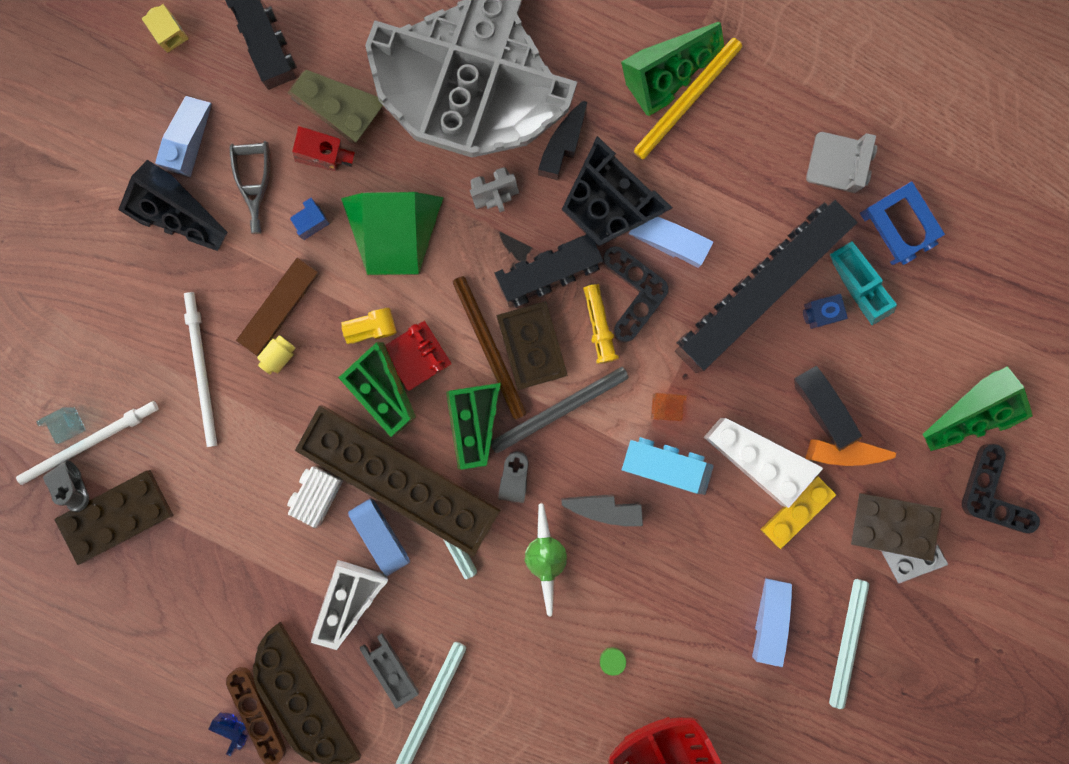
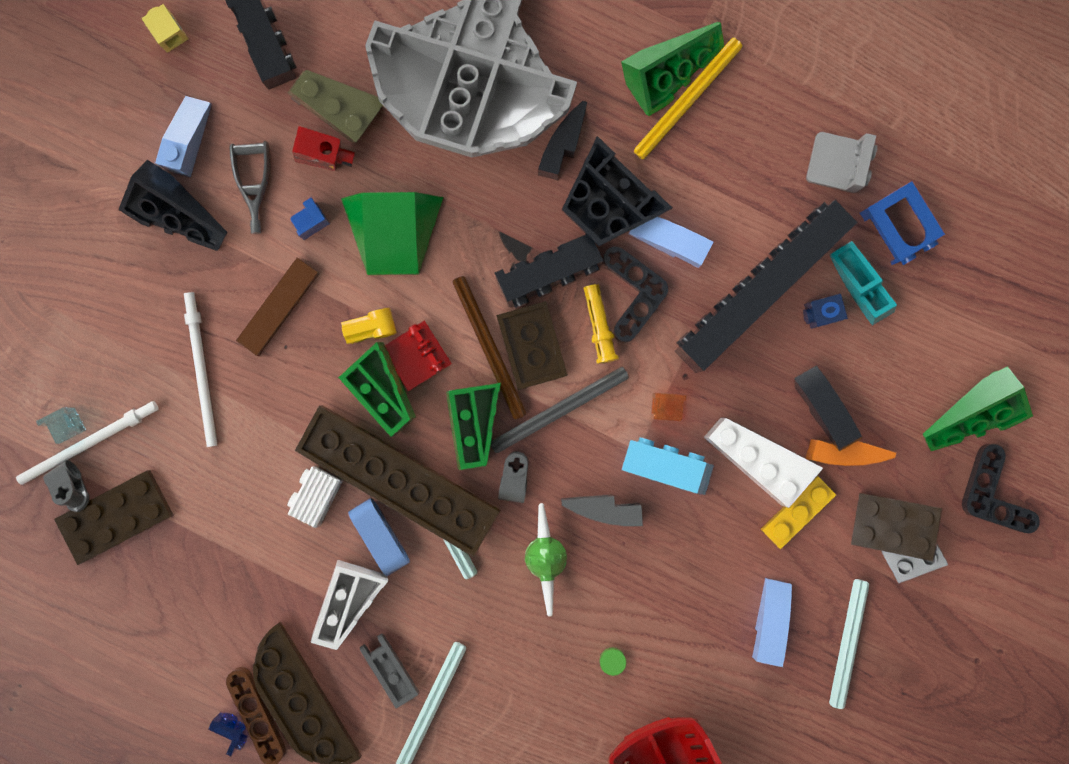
light yellow brick [257,335,295,375] -> none
light grey hips [470,167,519,212] -> none

